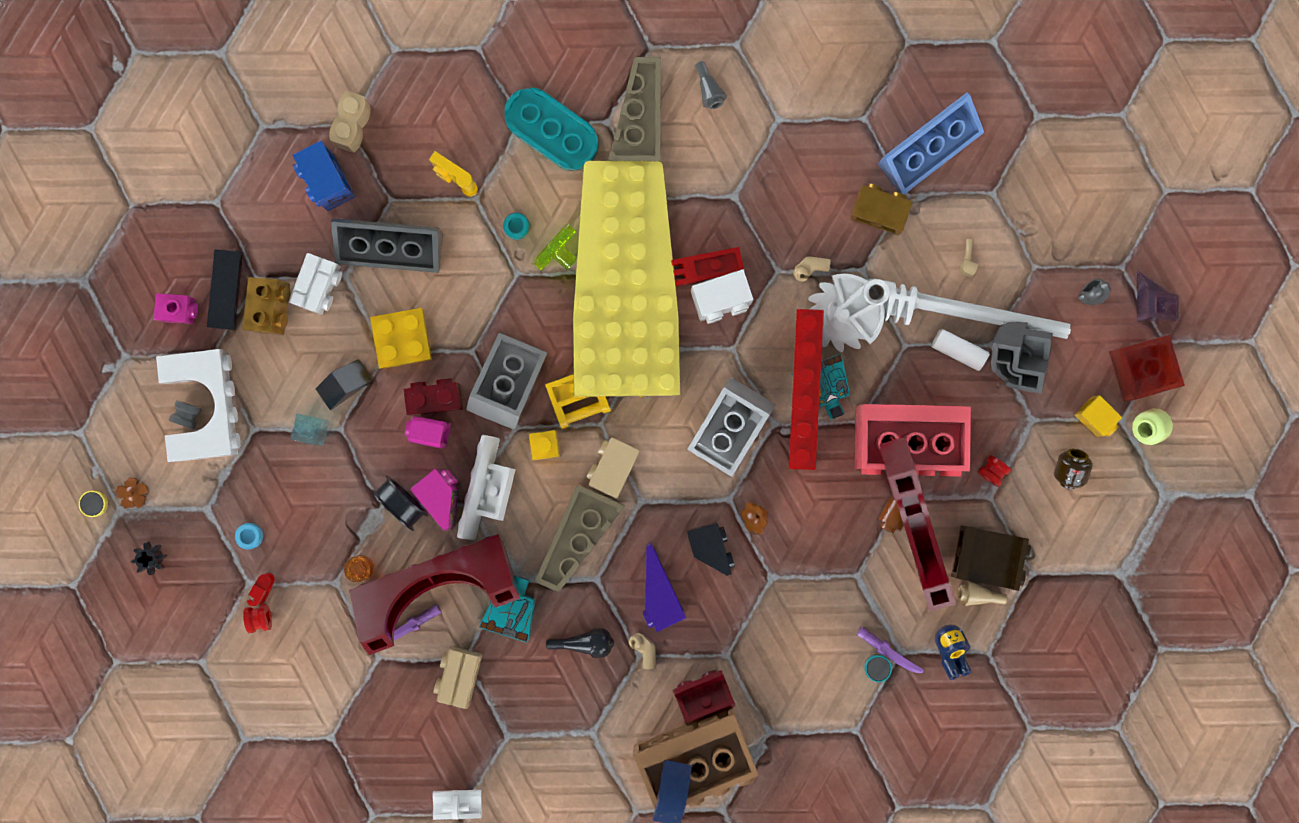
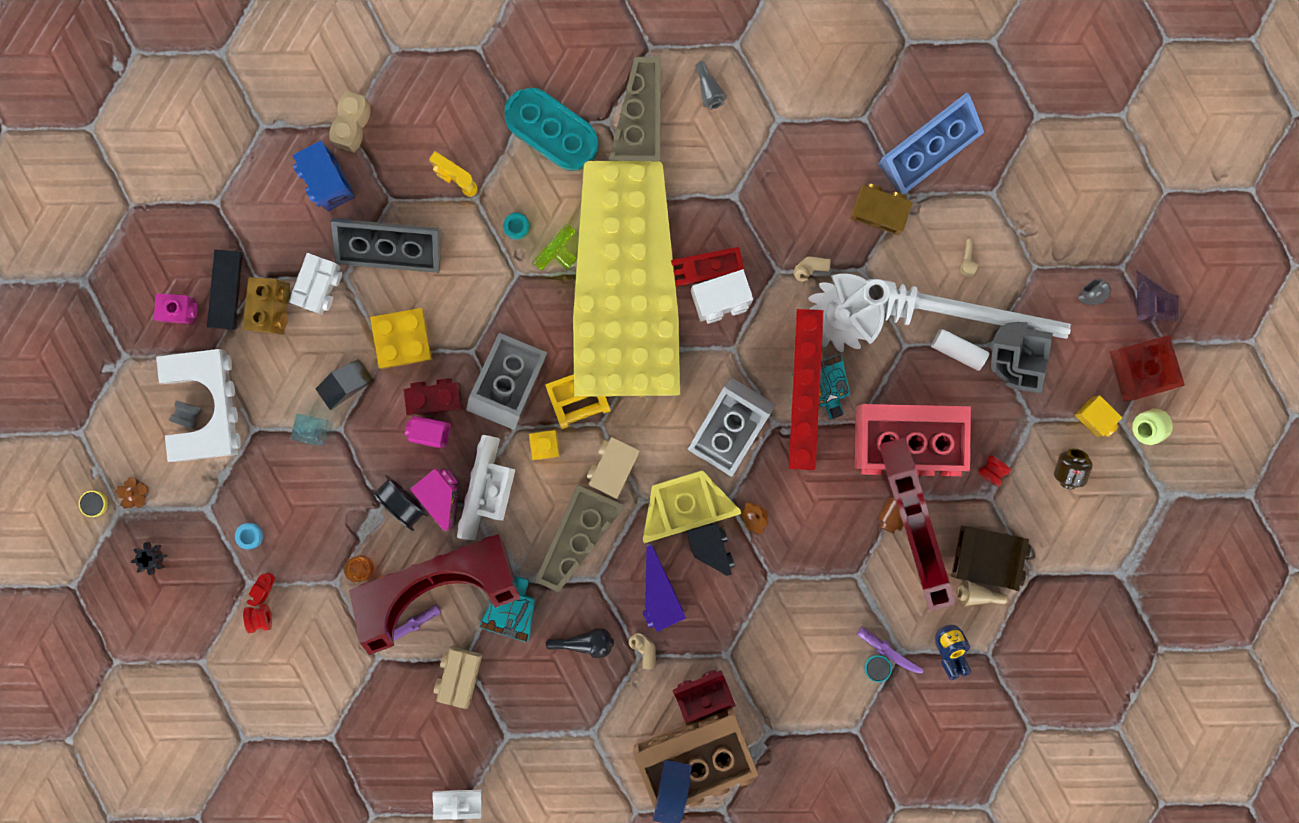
none -> light yellow wing [643,470,741,543]

